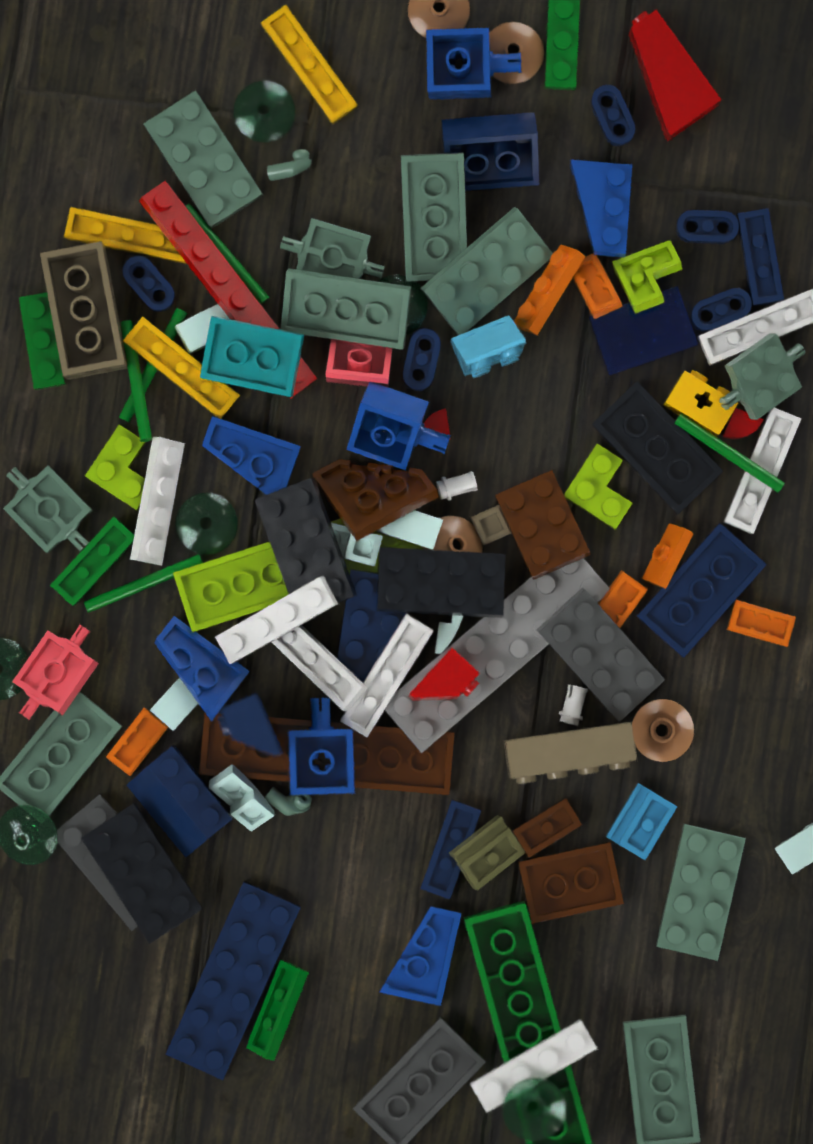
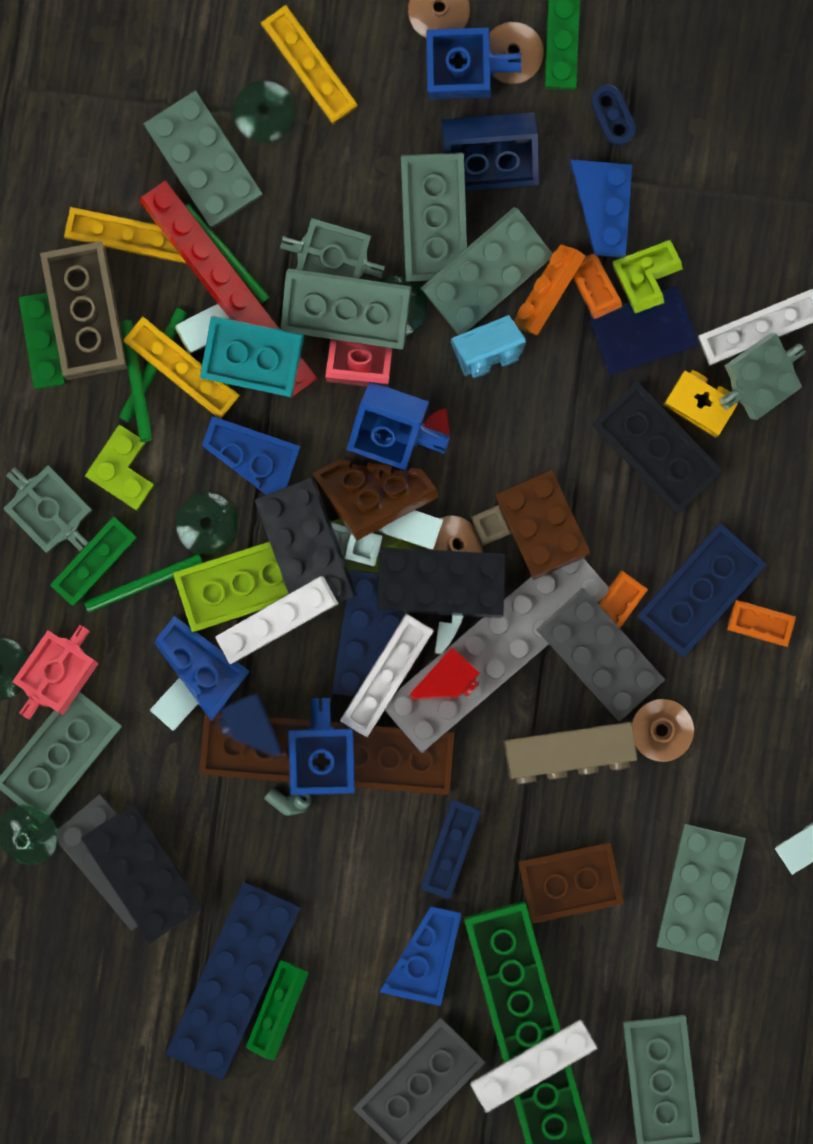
orange plate [106,707,169,776] -> none
dark blue plate [123,256,175,312] -> none
dark blue slope [126,745,234,858] -> none
white plate [130,437,185,566] -> none
light aqua slope [209,764,275,832] -> none
sand green arm [267,149,312,181] -> none
white plate [272,625,367,711] -> none
dark blue plate [403,329,441,391] -> none
white pin [436,471,478,501] -> none
olive plate [449,815,526,891] -> none
clear green dish [502,1078,566,1141] -> none
reddish brown plate [512,798,582,857] -> none
white pin [558,684,588,726] -> none
lime plate [564,444,632,530] -> none
dark azure plate [606,783,677,860] -> none
red slope [629,9,721,141] -> none
orange plate [642,523,693,589] -> none
green bar [674,413,785,493] -> none
dark blue plate [676,210,739,244] -> none
dark blue plate [691,288,752,332] -> none
red tile [722,408,764,439] -> none
white plate [724,407,801,534] -> none
dark blue plate [736,208,784,306] -> none

